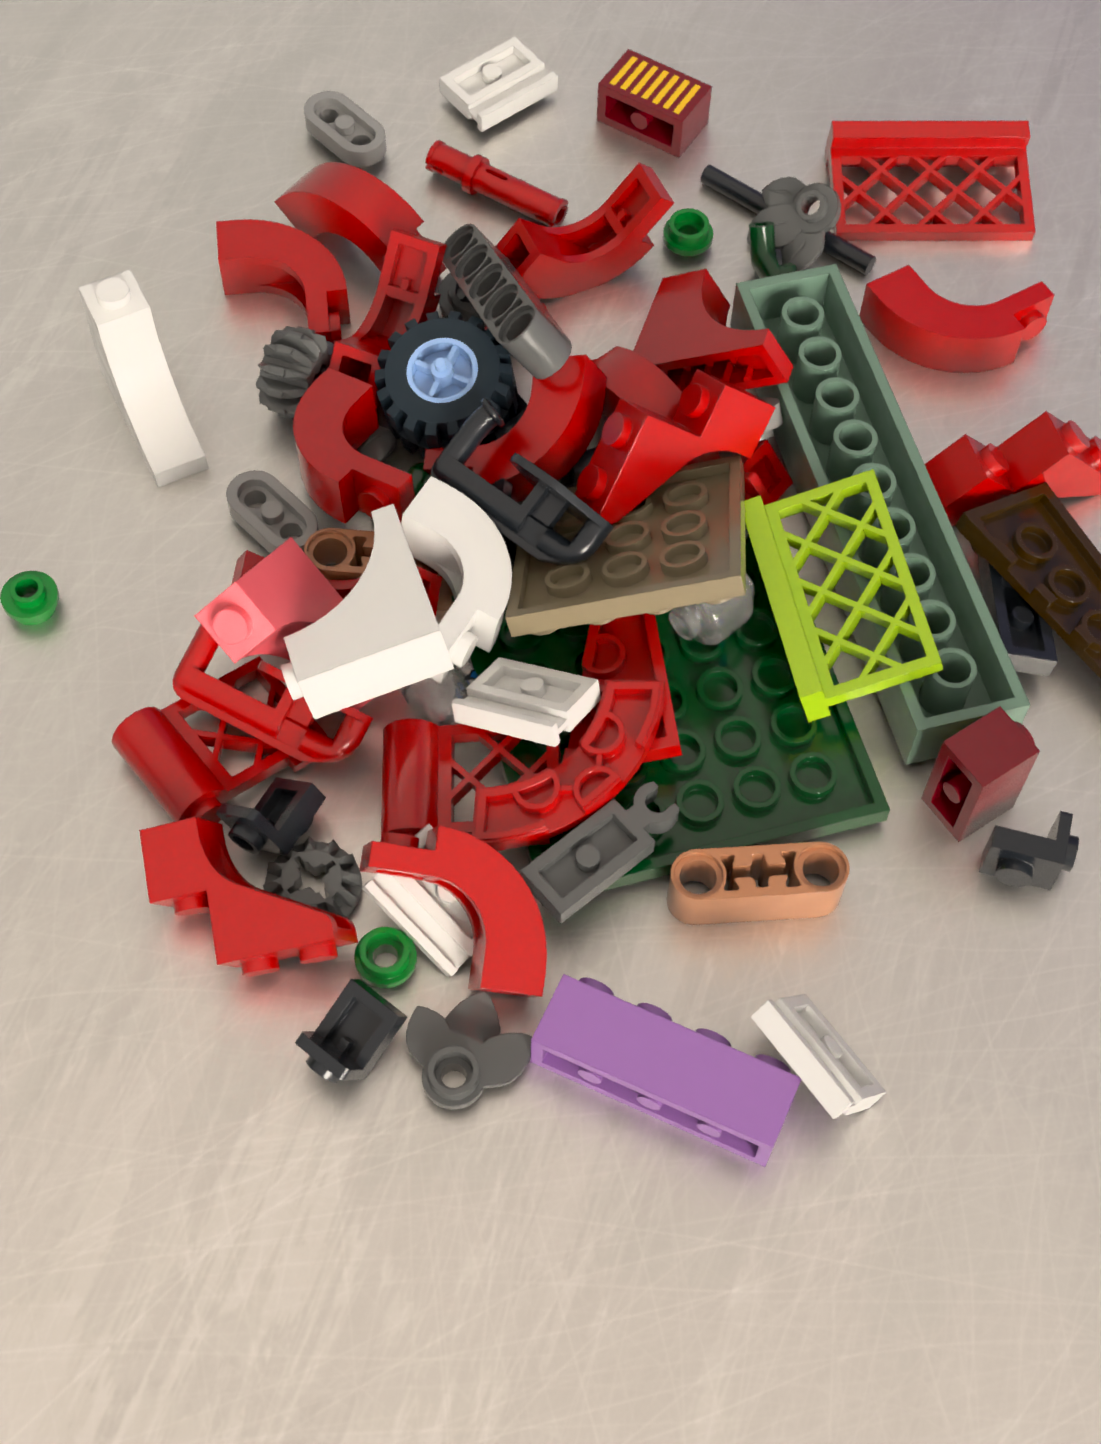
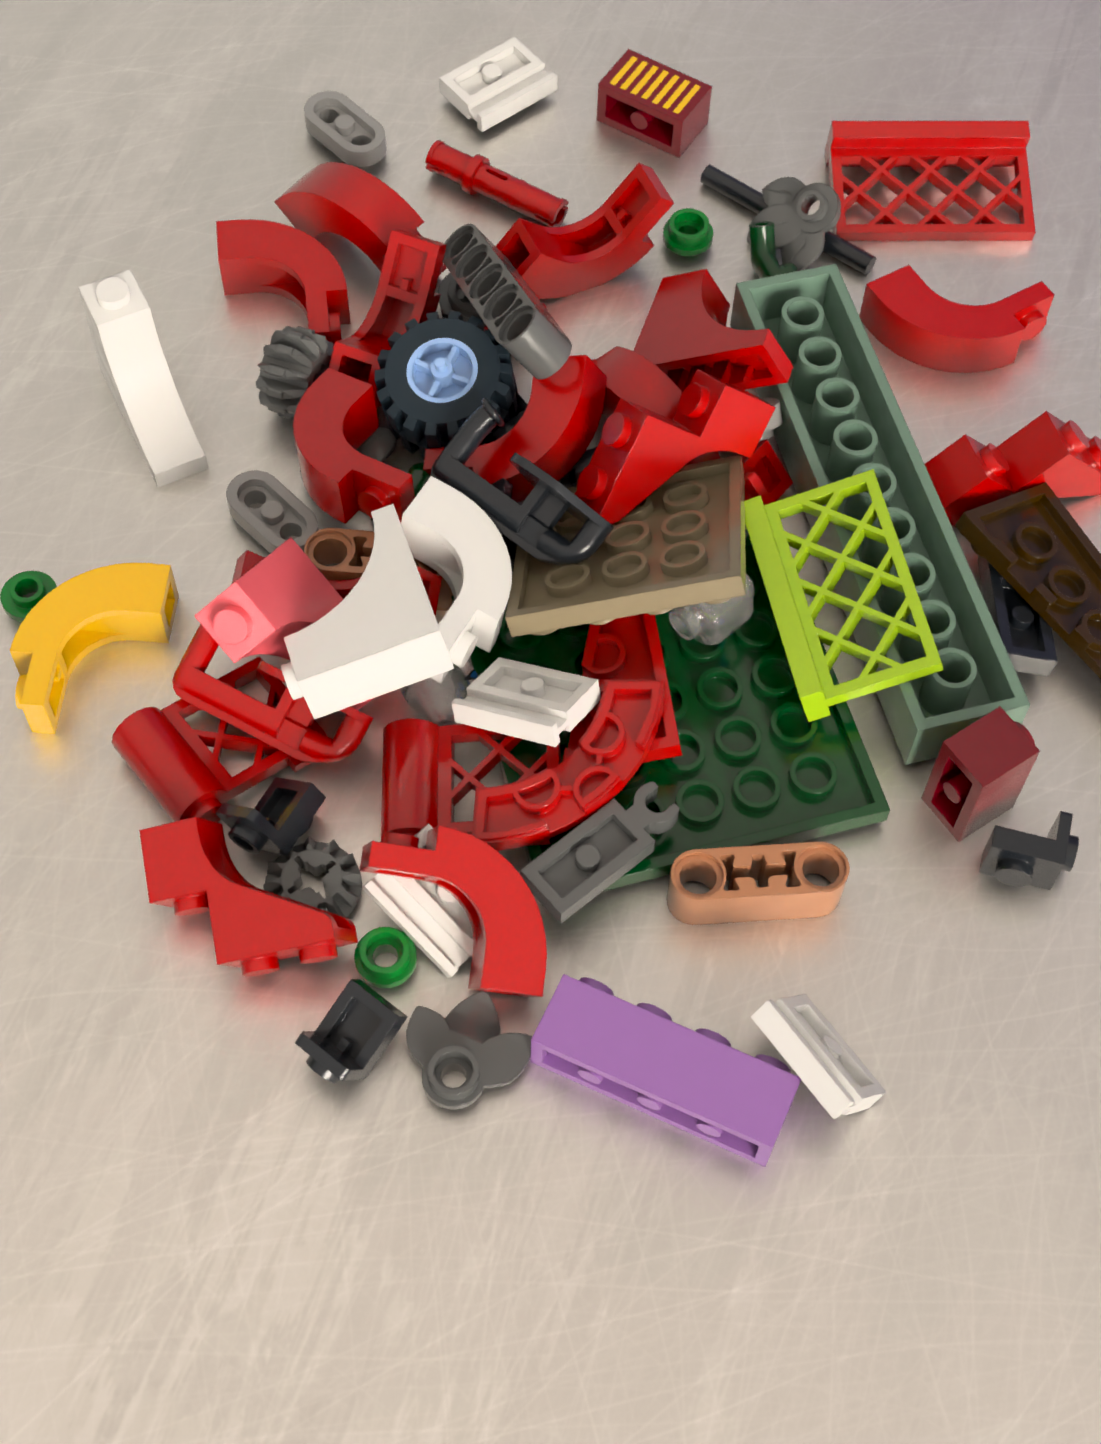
none -> yellow arch [9,563,179,734]

